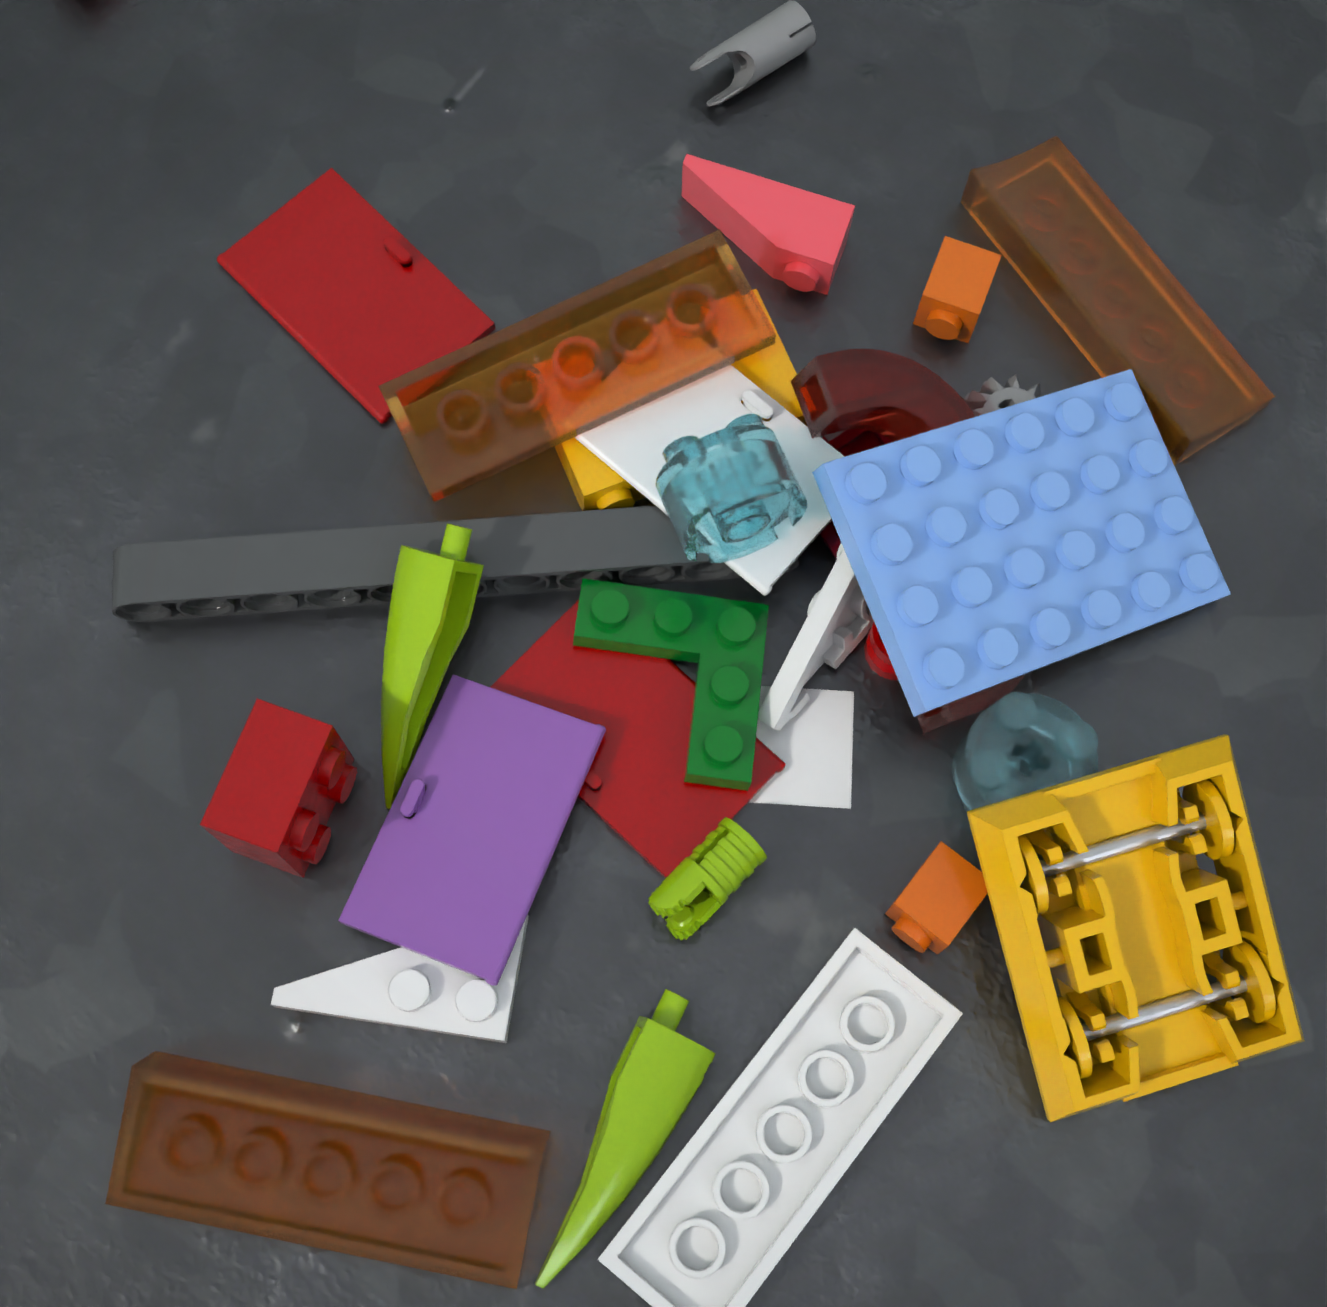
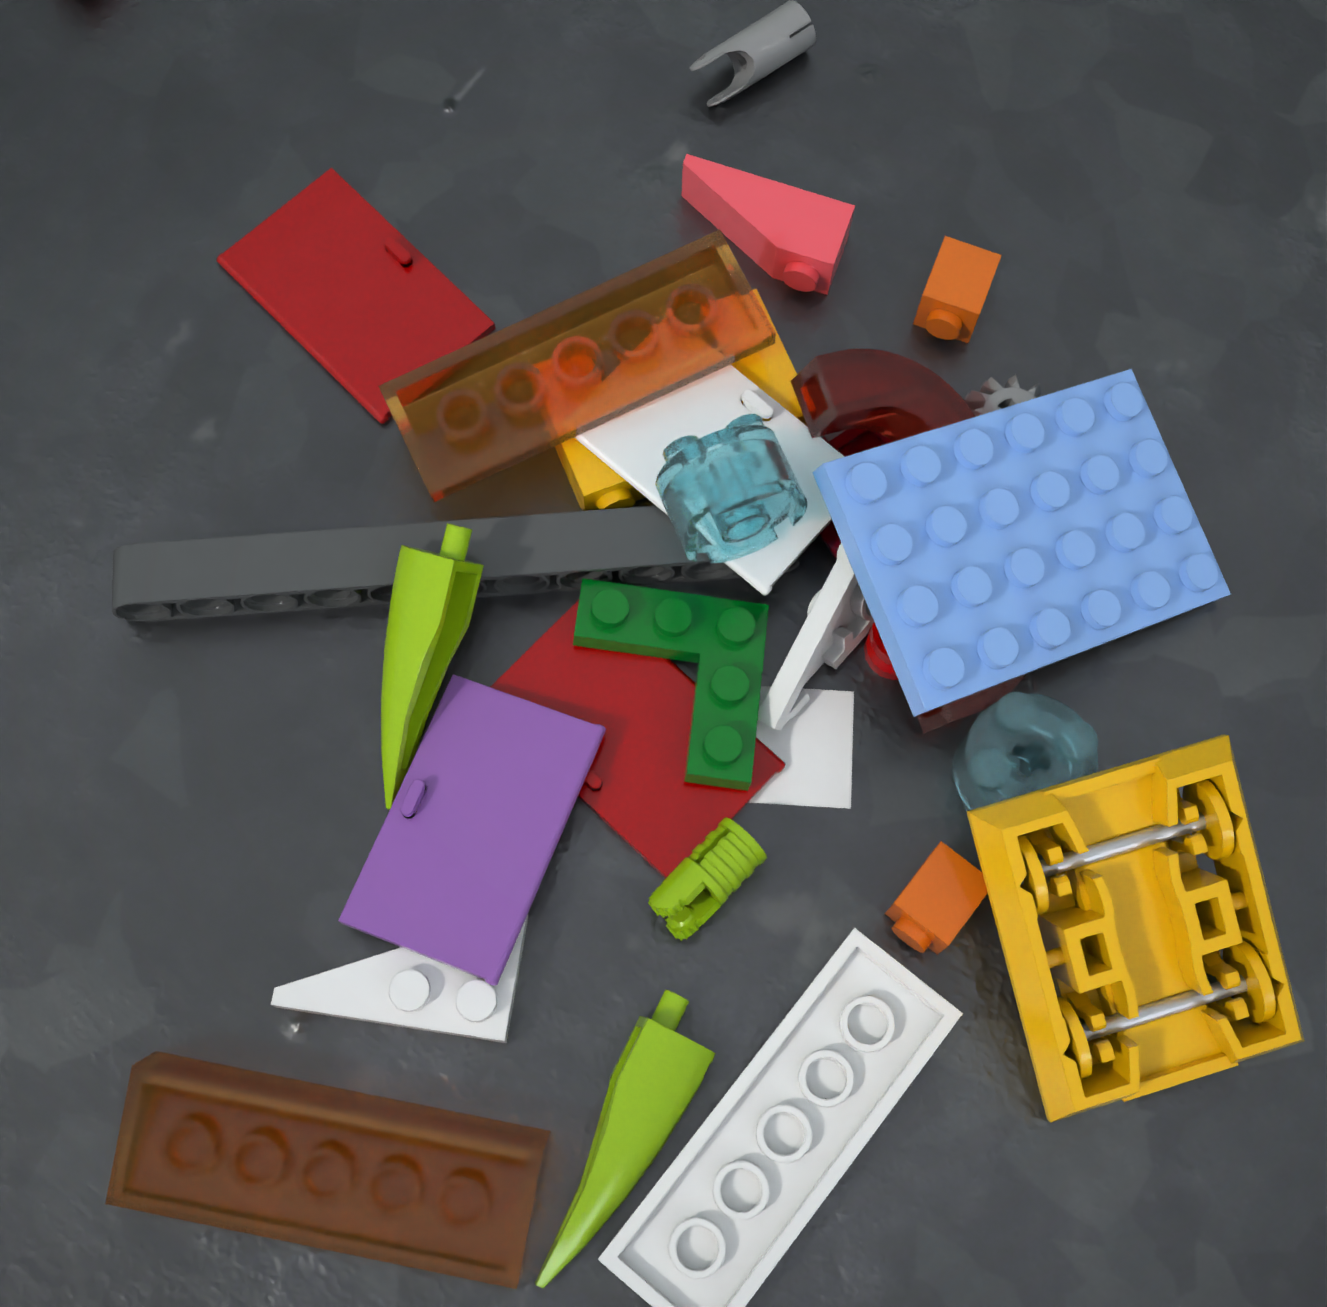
red brick [200,698,357,878] -> none
clear orange arch [961,136,1275,466] -> none

